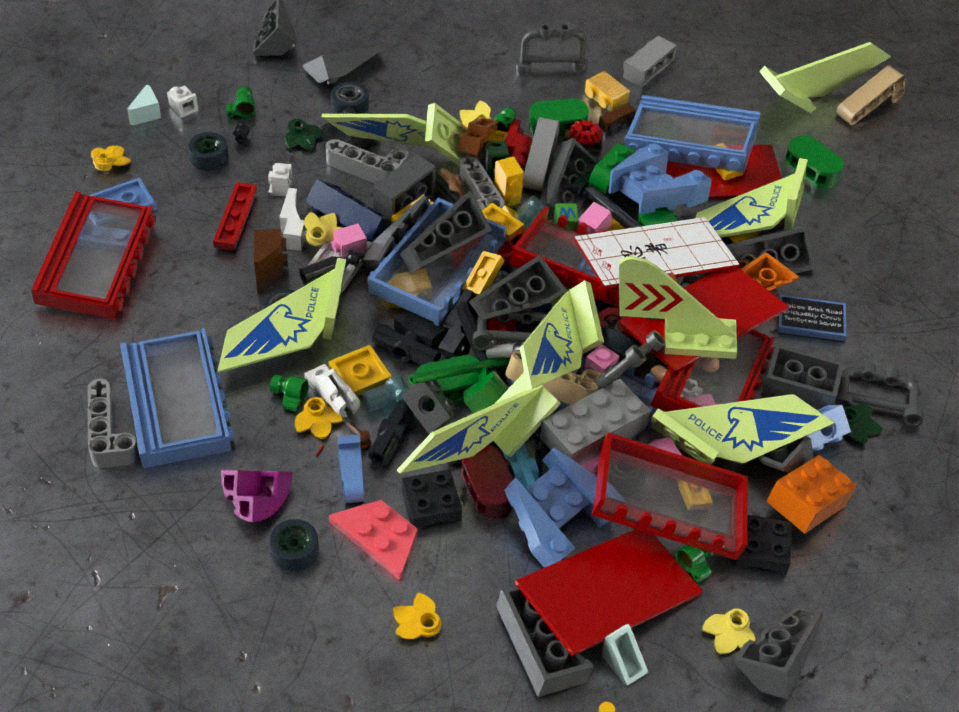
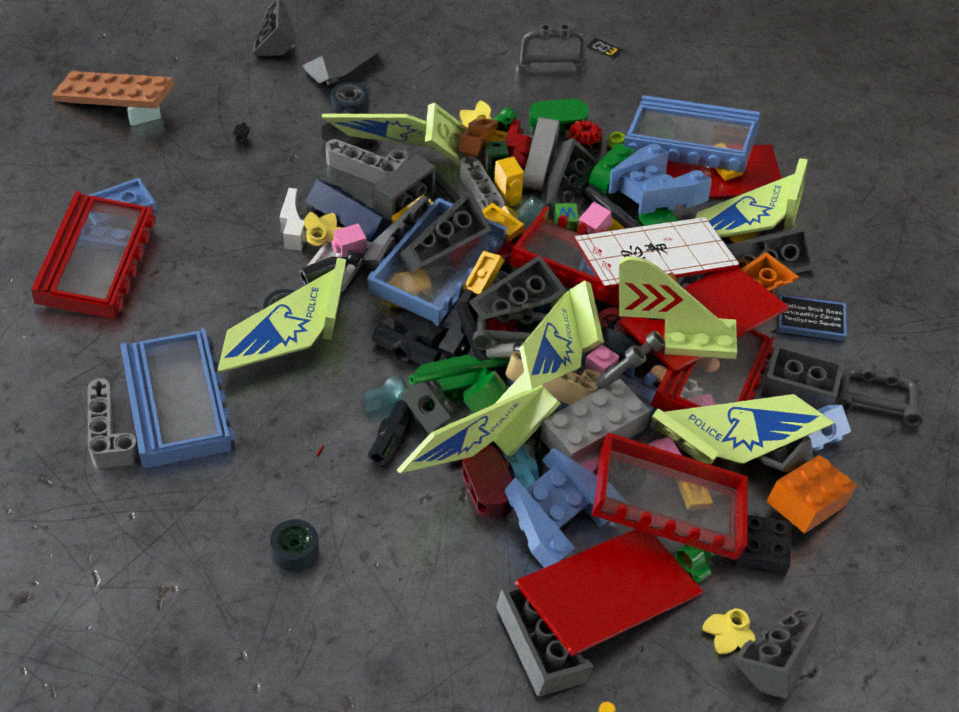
yellow plate [91,145,131,171] -> none
white brick [167,85,198,118] -> none
black wheel [188,132,229,170] -> none
red plate [213,182,257,250] -> none
magenta brick [221,470,293,522] -> none
green piece [226,87,255,118] -> none
reddish brown slope [254,229,288,293] -> none
white brick [268,163,293,197] -> none
green piece [270,374,309,412] -> none
dark green plate [285,119,322,152] -> none
yellow plate [295,397,342,439] -> none
white plate [304,364,360,417] -> none
yellow plate [328,345,392,396] -> none
coral wing [329,500,417,580] -> none
medium blue leg [338,434,364,503] -> none
reddish brown hand [347,422,371,449] -> none
yellow plate [393,592,442,639] -> none
black brick [402,469,462,529] -> none
medium nougat plate [440,168,465,197] -> none
yellow brick [585,71,630,111] -> none
reddish brown piece [599,103,636,132] -> none
light aqua slope [601,624,648,686] -> none
light grey brick [623,36,677,87] -> none
yellowish green piece [760,42,891,113] -> none
green brick [785,136,844,189] -> none
tan beam [836,65,906,125] -> none
dark green plate [843,404,883,443] -> none
none -> nougat plate [52,71,175,109]
none -> black sticker [586,38,623,59]
none -> lime plate [607,132,625,149]

